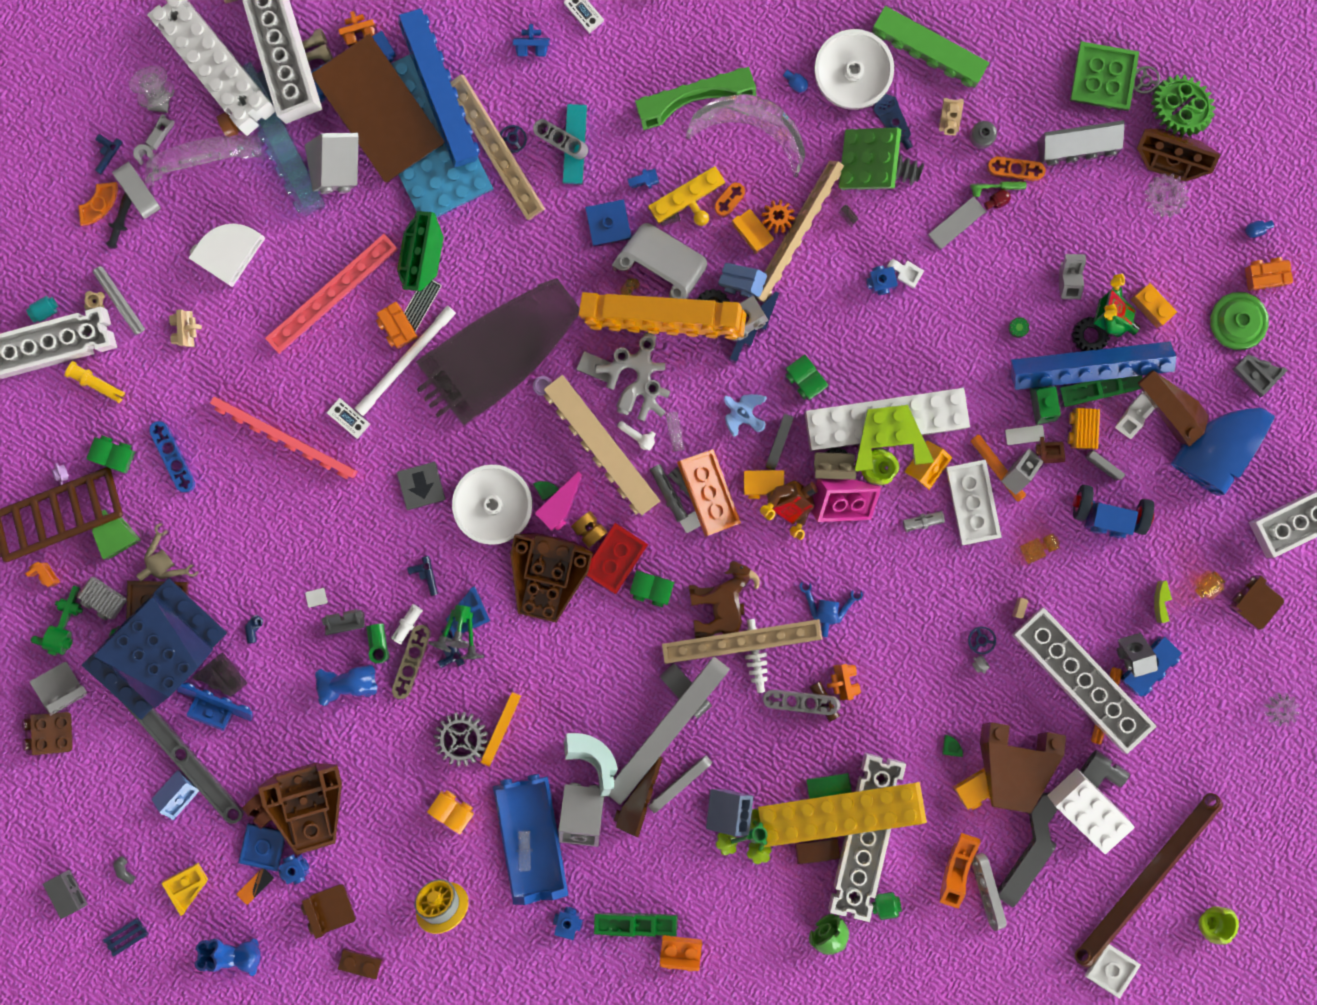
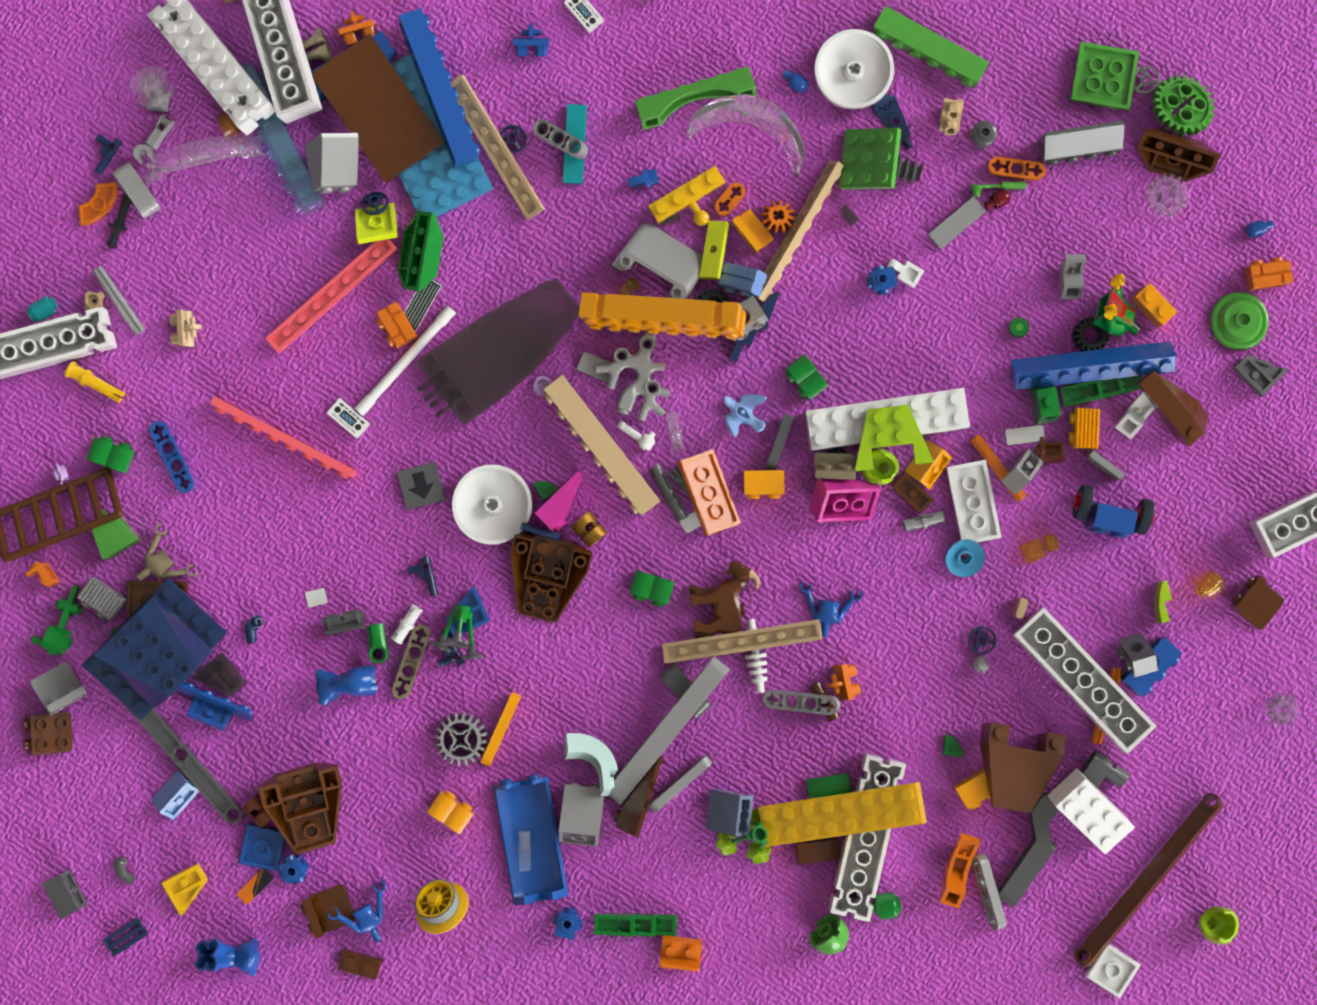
white brick [189,224,265,287] -> none
blue plate [585,199,631,247] -> none
red plate [587,523,648,594] -> none
torso [760,480,818,540] -> none
blue panel [1171,408,1275,496] -> none
none -> blue piece [327,880,386,943]
none -> neon yellow plate [355,203,398,244]
none -> dark blue piece [361,192,389,215]
none -> dark blue hose [520,522,560,541]
none -> neon yellow tile [699,221,729,280]
none -> reddish brown plate [891,473,934,514]
none -> dark azure dish [945,539,985,577]

